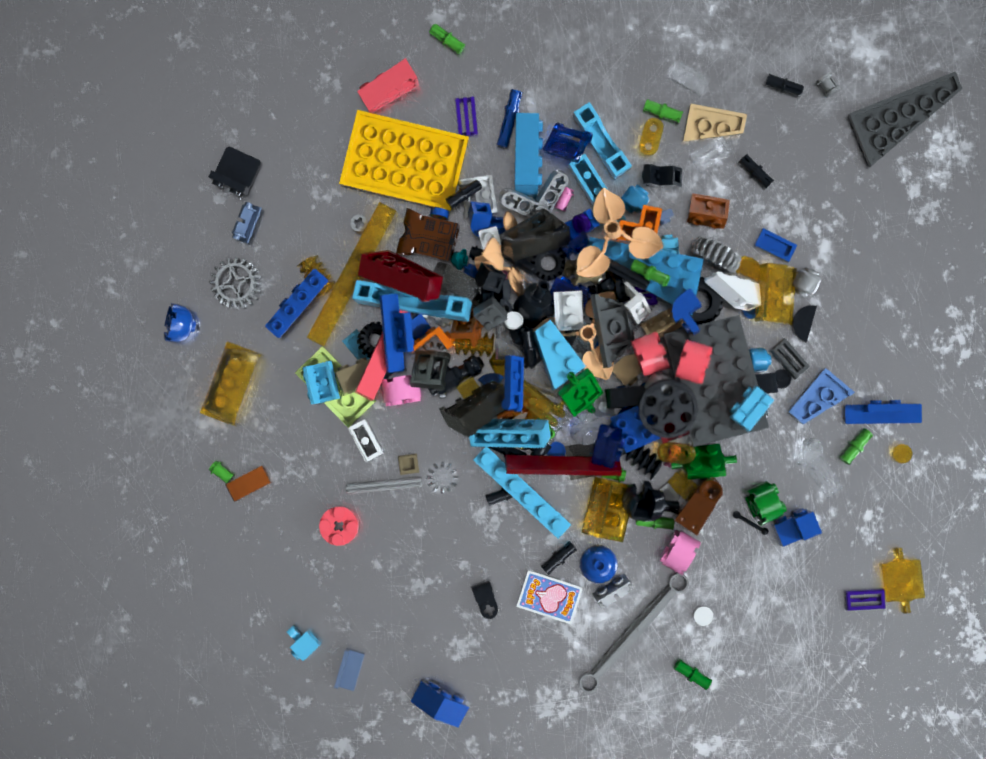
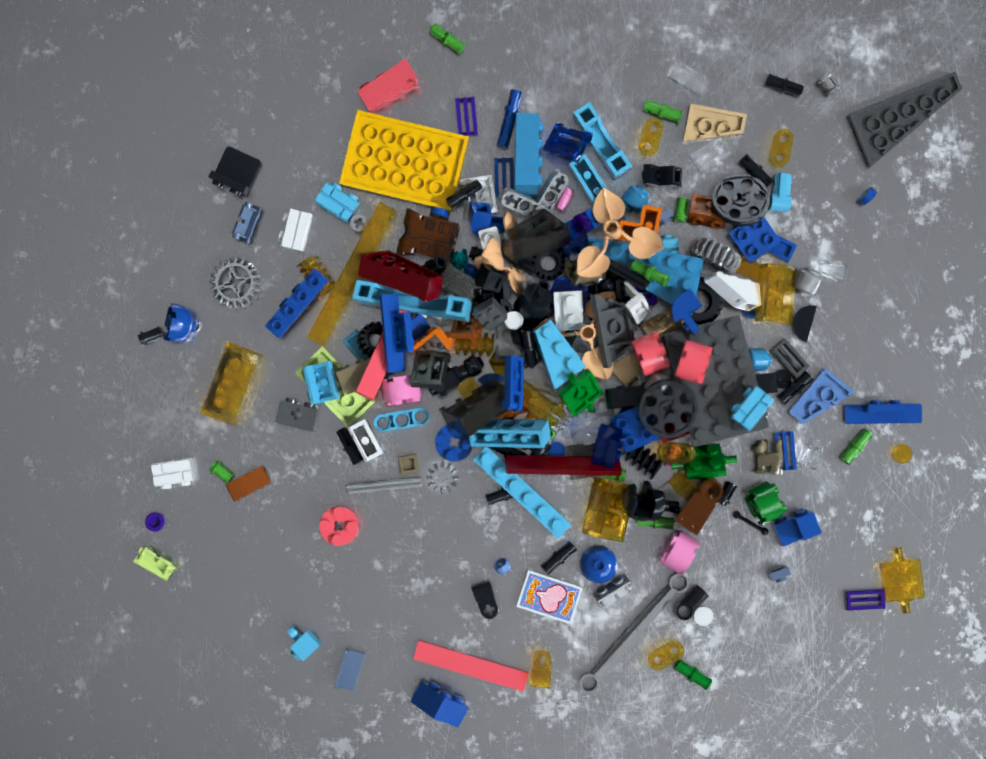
none -> yellowish green hinge [133,547,176,581]
none -> black pin [137,326,164,346]
none -> dark purple tile [145,512,165,532]
none -> white brick [151,458,195,490]
none -> dark grey brick [275,398,320,432]
none -> white brick [278,209,313,252]
none -> medium azure brick [314,182,360,223]
none -> black axle [336,427,364,465]
none -> medium azure beam [374,408,430,431]
none -> coral tile [413,640,529,692]
none -> black pin [421,256,446,273]
none -> blue plate [435,424,473,461]
none -> blue tile [494,157,514,197]
none -> medium blue hinge [494,558,511,575]
none -> clear yellow piece [530,650,552,689]
none -> clear yellow plate [648,641,684,670]
none -> bright green pin [673,197,689,223]
none -> black piece [673,585,709,620]
none -> wedge [712,173,770,227]
none -> black pin [717,481,737,507]
none -> blue hinge [729,212,781,264]
none -> dark tan animal [752,439,784,475]
none -> sand blue plate [767,566,791,583]
none -> medium azure piece [769,173,792,212]
none -> clear yellow plate [770,129,794,167]
none -> blue tile [774,431,797,471]
none -> black pin [777,371,814,405]
none -> clear cone [818,259,848,280]
none -> blue tile [858,187,877,205]

